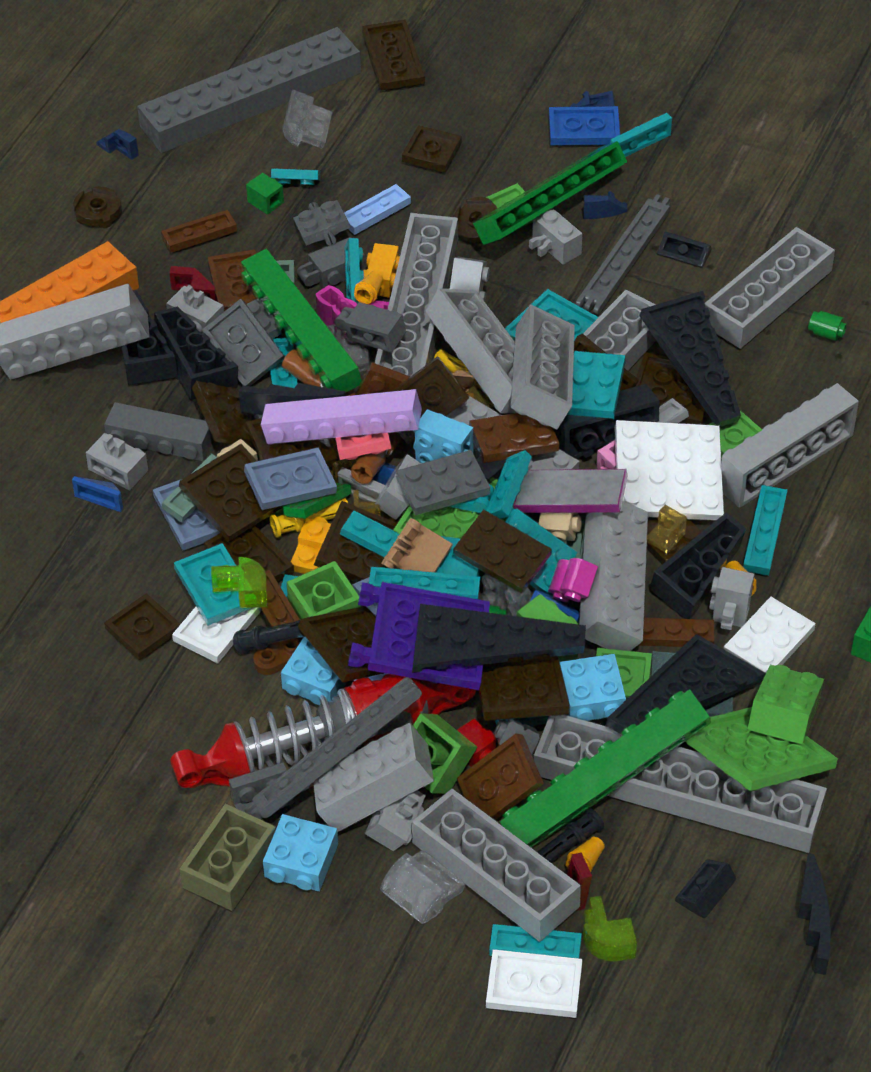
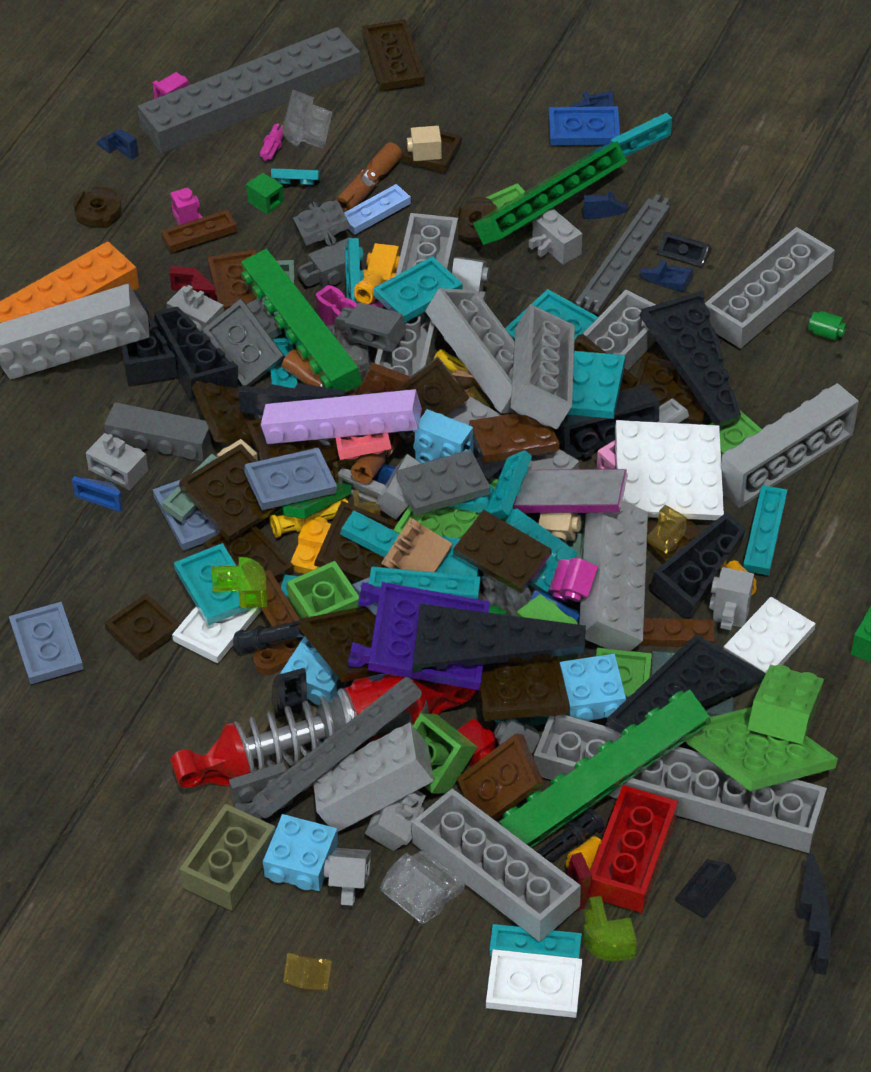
none -> sand blue plate [9,602,83,684]
none -> dark pink brick [152,72,189,99]
none -> dark pink brick [170,188,202,225]
none -> dark pink axle [260,123,286,161]
none -> black slope [272,667,307,719]
none -> clear yellow panel [283,953,332,990]
none -> light grey brick [324,848,371,906]
none -> dark orange piece [335,142,402,212]
none -> teal plate [373,256,463,323]
none -> tan brick [407,126,441,161]
none -> red brick [588,785,678,913]
none -> dark blue slope [640,260,693,292]

